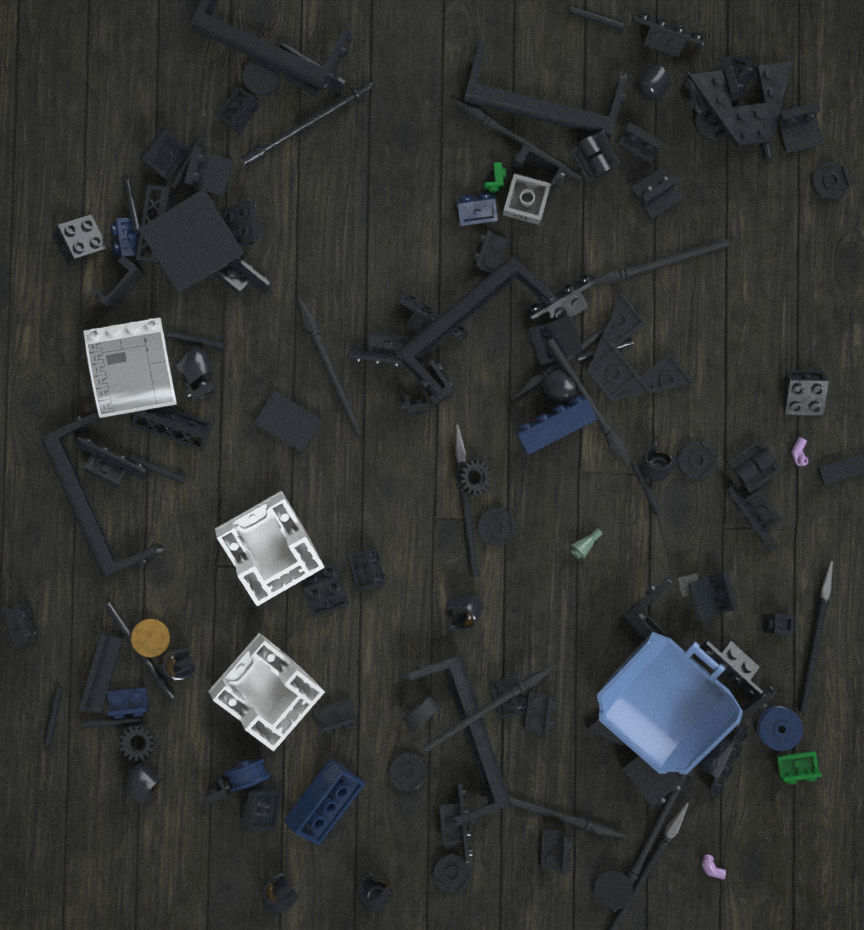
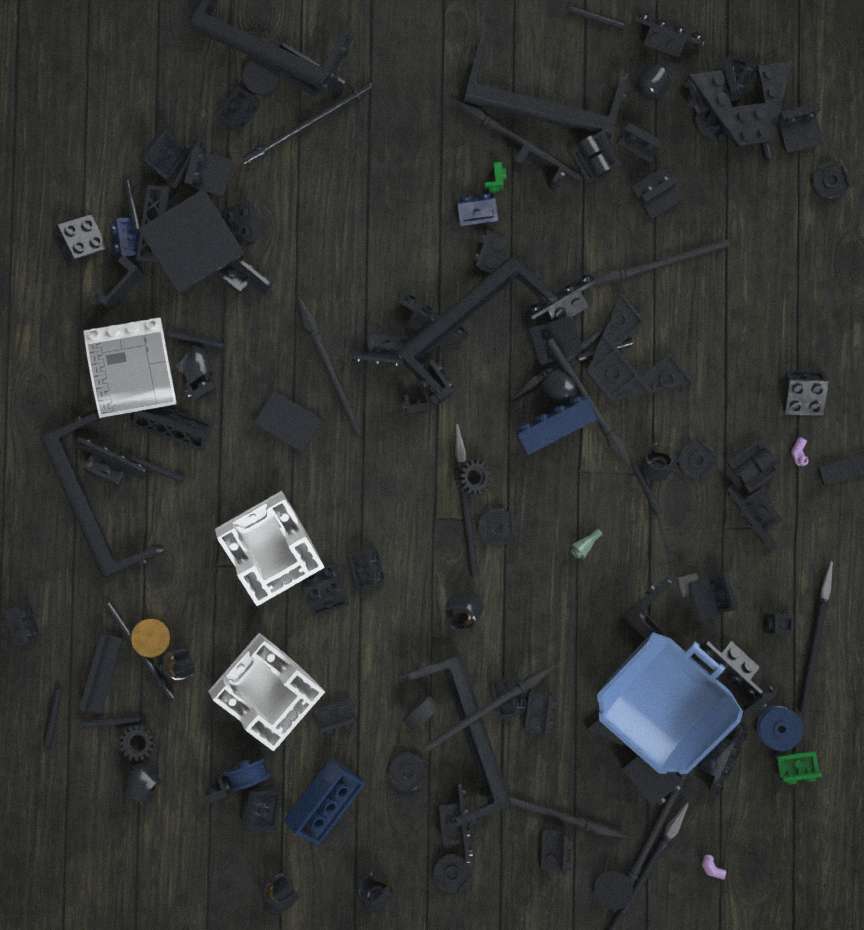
dark blue bracket [107,687,149,719] -> none
light grey brick [503,174,551,225] -> none

